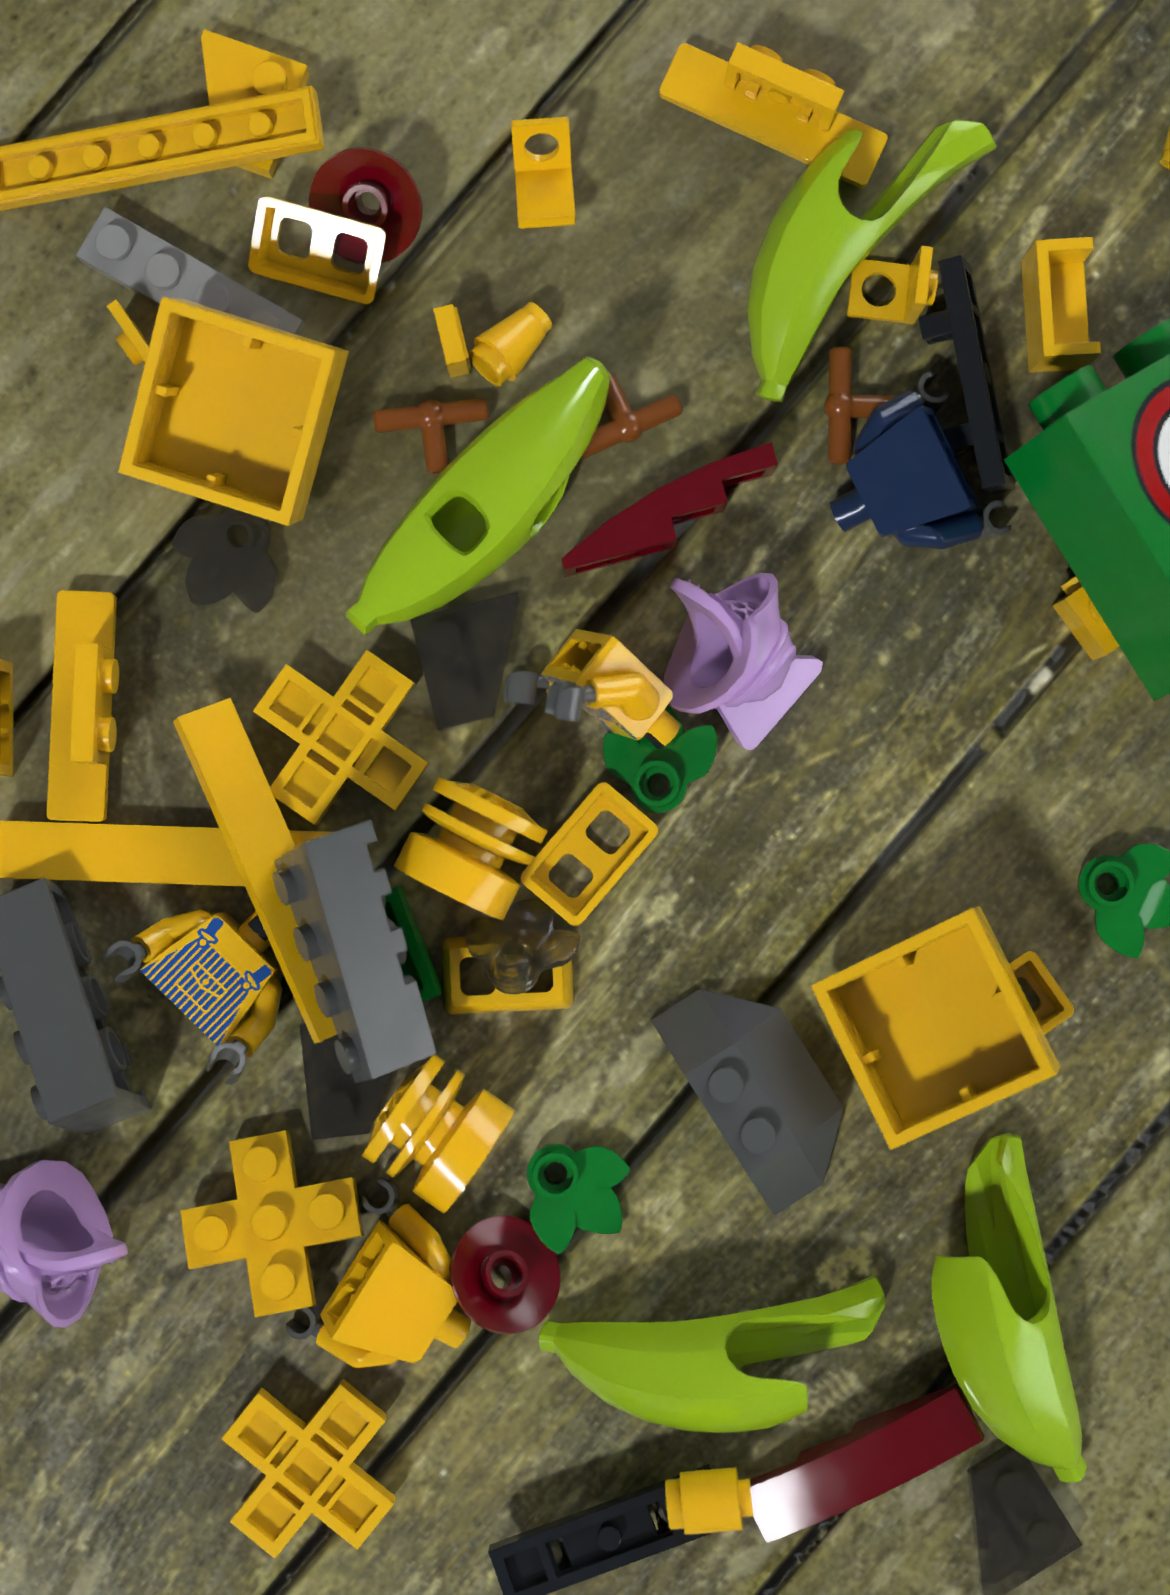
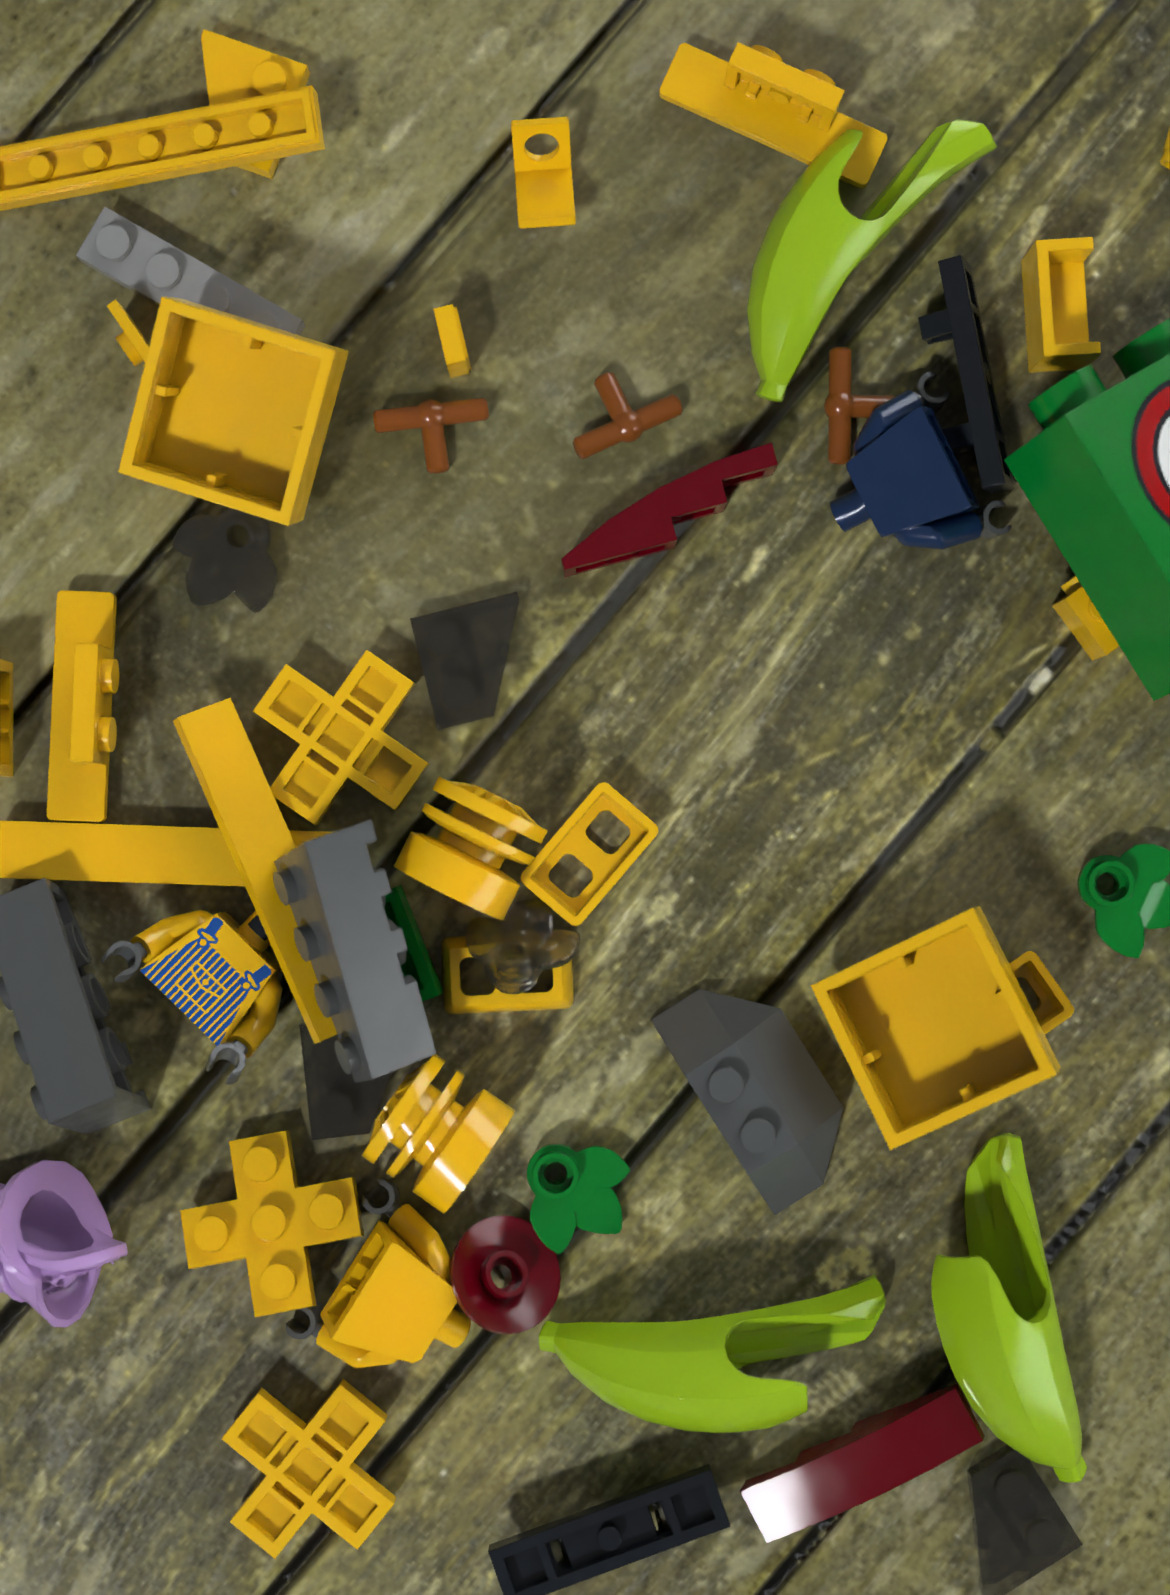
yellow piece [248,197,386,304] -> none
dark red dish [308,147,423,264] -> none
lime piece [345,357,611,636] -> none
yellow cone [468,302,552,387] -> none
yellow torso [503,629,680,749] -> none
green plate [603,705,718,813] -> none
lavender helmet [664,573,823,750] -> none
yellow brick [665,1467,754,1535] -> none
yellow bracket [847,246,938,325] -> none

